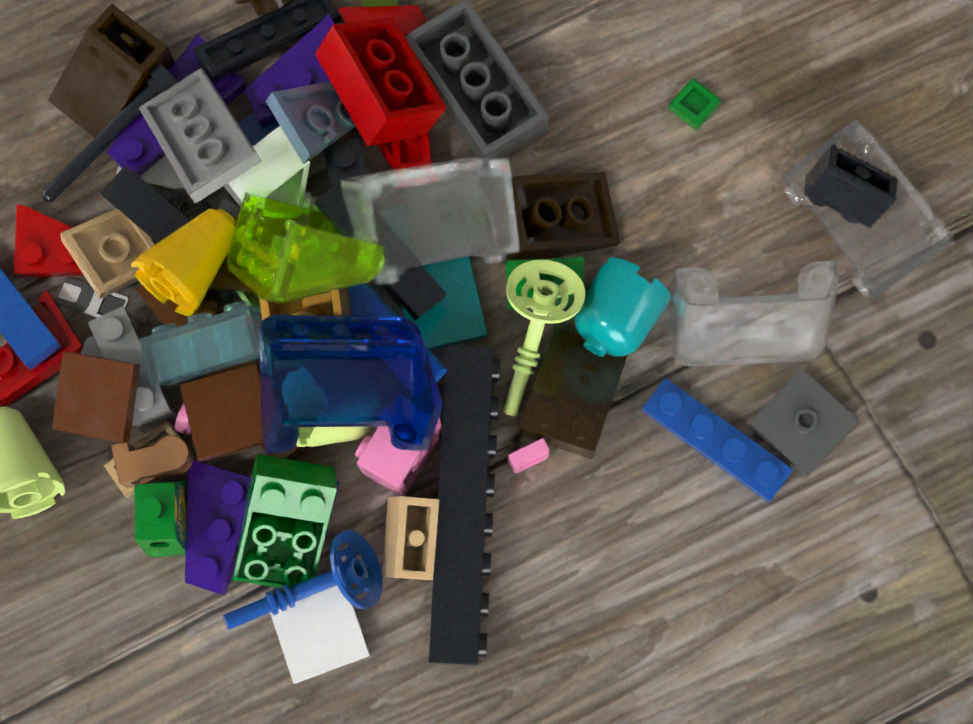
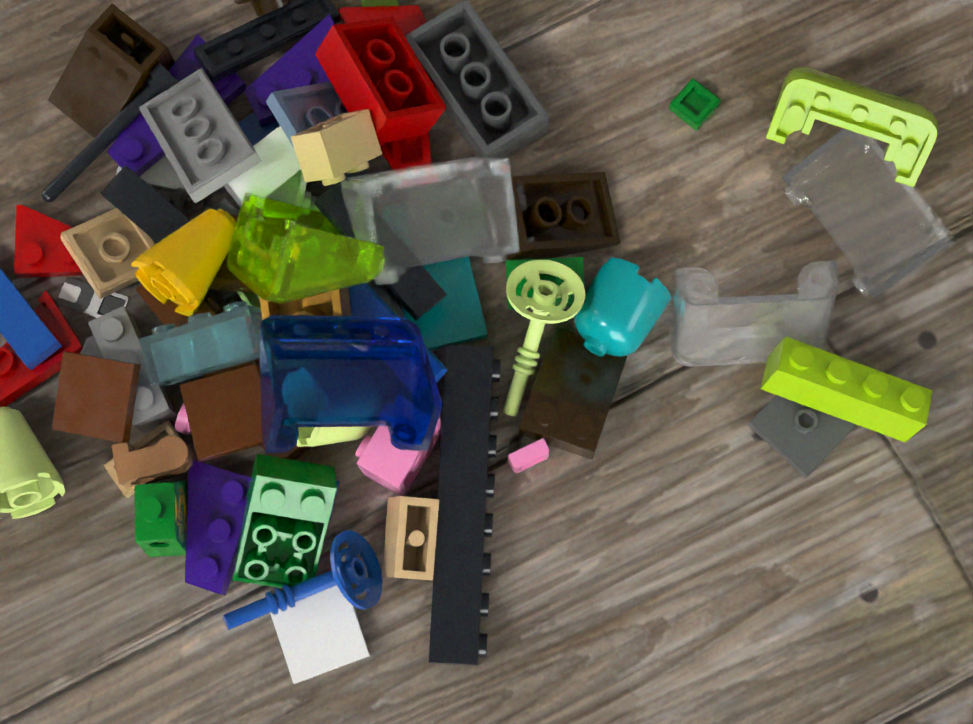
blue plate [641,378,793,503] -> none
black brick [803,145,898,229] -> none
none -> tan brick [291,109,382,186]
none -> lime brick [760,336,933,443]
none -> windscreen [766,66,939,187]

